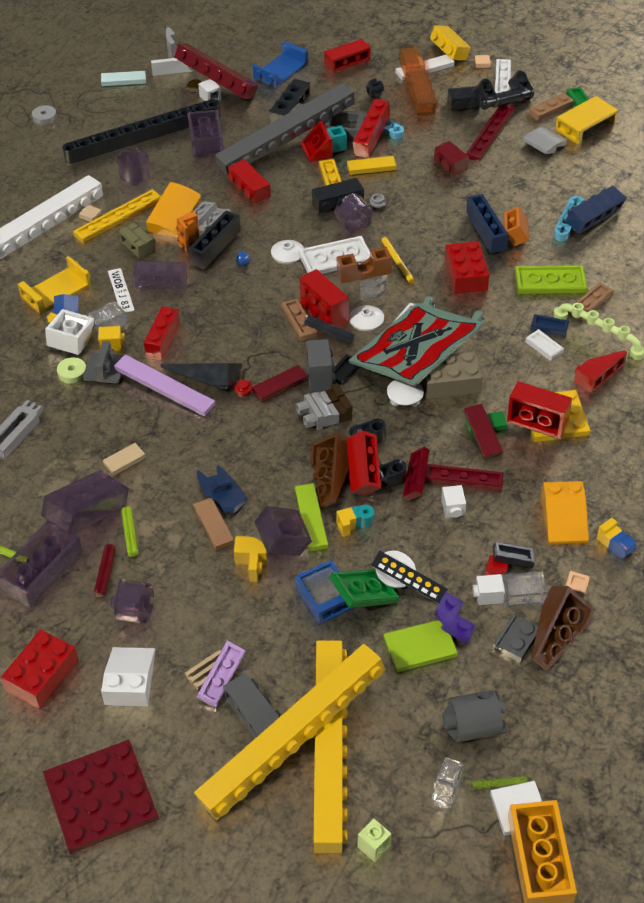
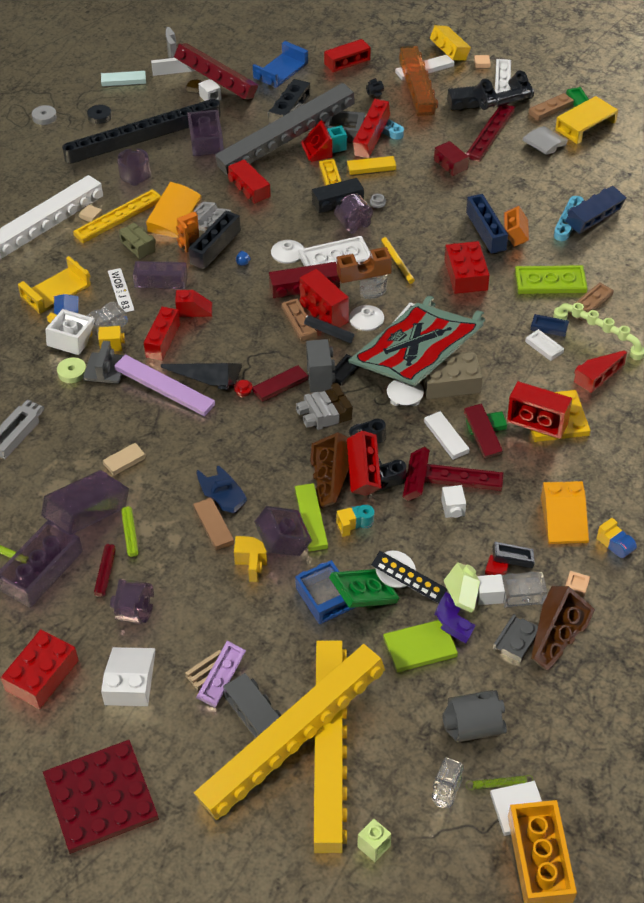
none -> black piece [87,105,112,124]
none -> red slope [175,290,212,317]
none -> dark red brick [269,262,340,298]
none -> white tile [424,411,470,460]
none -> yellowish green slope [443,562,480,613]

